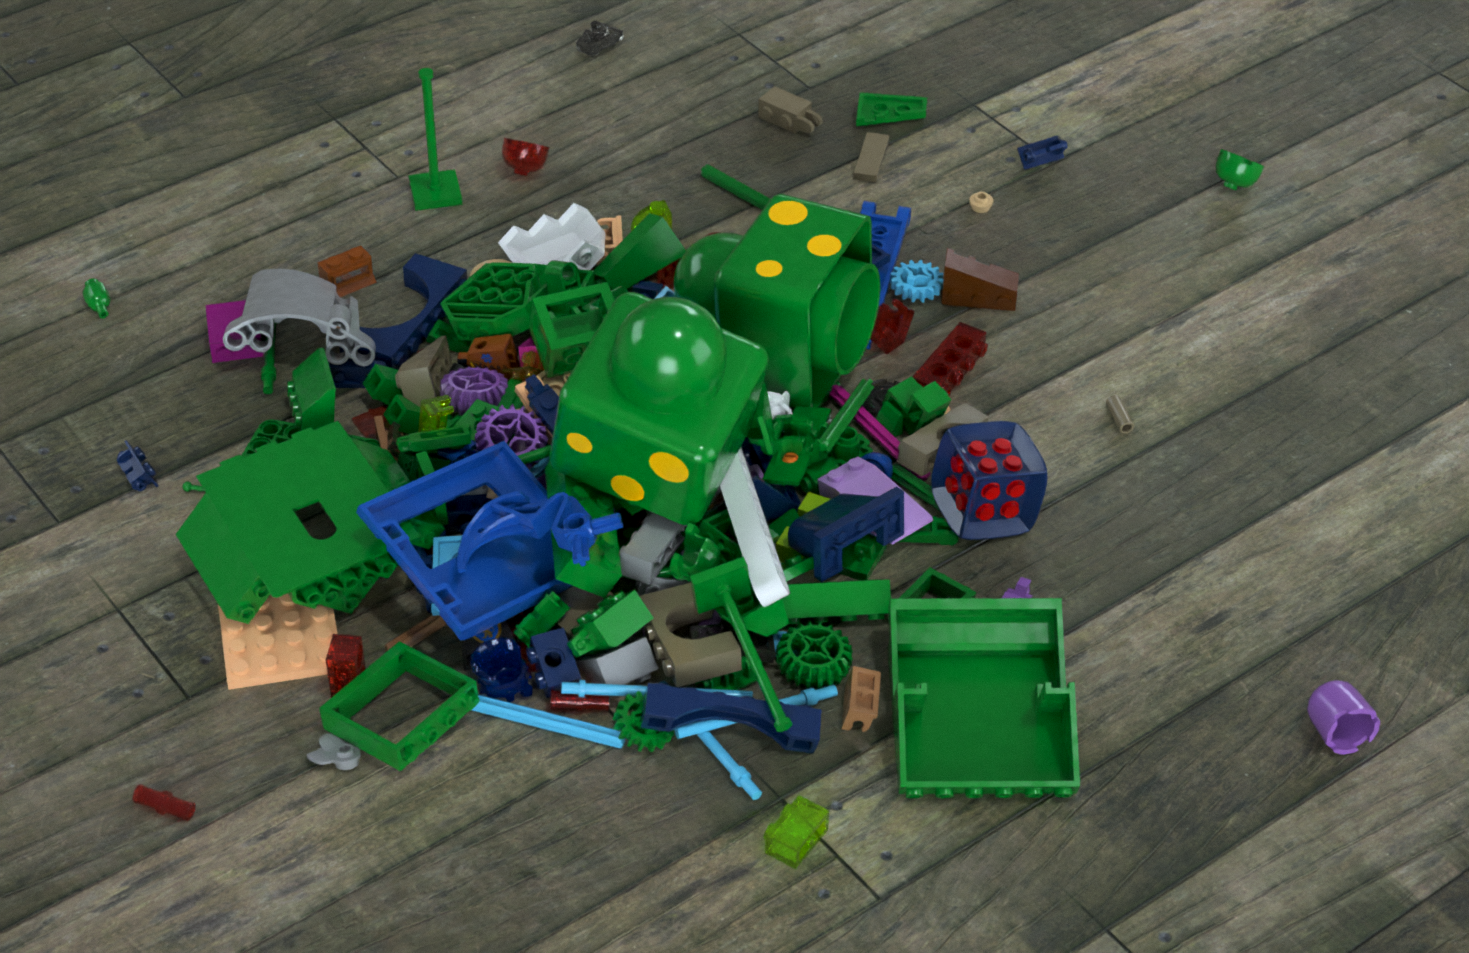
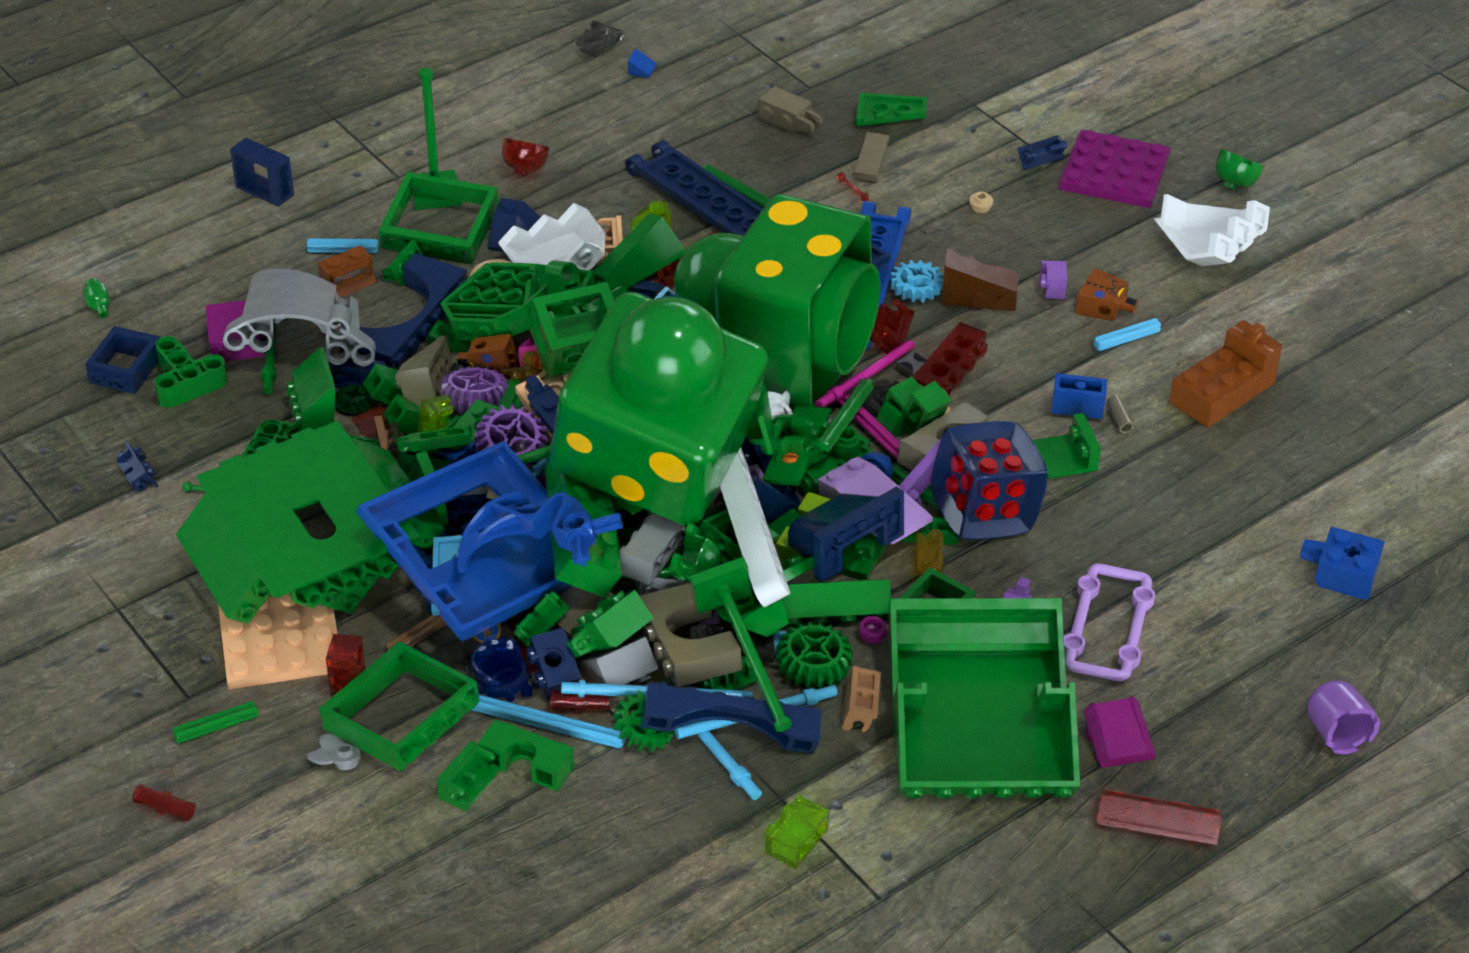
none -> dark blue window [85,326,160,394]
none -> green beam [154,336,228,408]
none -> green axle [172,701,259,744]
none -> dark blue window [230,138,294,207]
none -> medium azure axle [306,238,379,253]
none -> dark green gear [335,382,375,414]
none -> green window [378,172,499,265]
none -> green hinge [382,238,423,287]
none -> green hinge [437,740,499,812]
none -> green arch [478,719,574,792]
none -> dark blue slope [488,198,541,252]
none -> dark blue hinge [625,140,763,236]
none -> blue slope [628,49,657,78]
none -> dark pink bar [815,340,915,408]
none -> clear red hinge [837,172,869,202]
none -> magenta tile [859,616,886,644]
none -> flat silver tile [896,351,932,380]
none -> medium lavender hinge [899,438,942,506]
none -> clear yellow hinge [916,529,944,576]
none -> green bracket [1032,413,1101,479]
none -> medium lavender brick [1039,260,1067,299]
none -> blue brick [1051,373,1107,419]
none -> magenta plate [1059,130,1171,208]
none -> lavender bar [1064,563,1155,681]
none -> dark orange torso [1075,268,1138,321]
none -> magenta slope [1083,695,1156,768]
none -> medium azure axle [1093,318,1161,351]
none -> clear red fence [1097,789,1222,845]
none -> white panel [1154,194,1270,266]
none -> dark orange hinge [1169,320,1283,428]
none -> blue hinge [1300,526,1385,600]

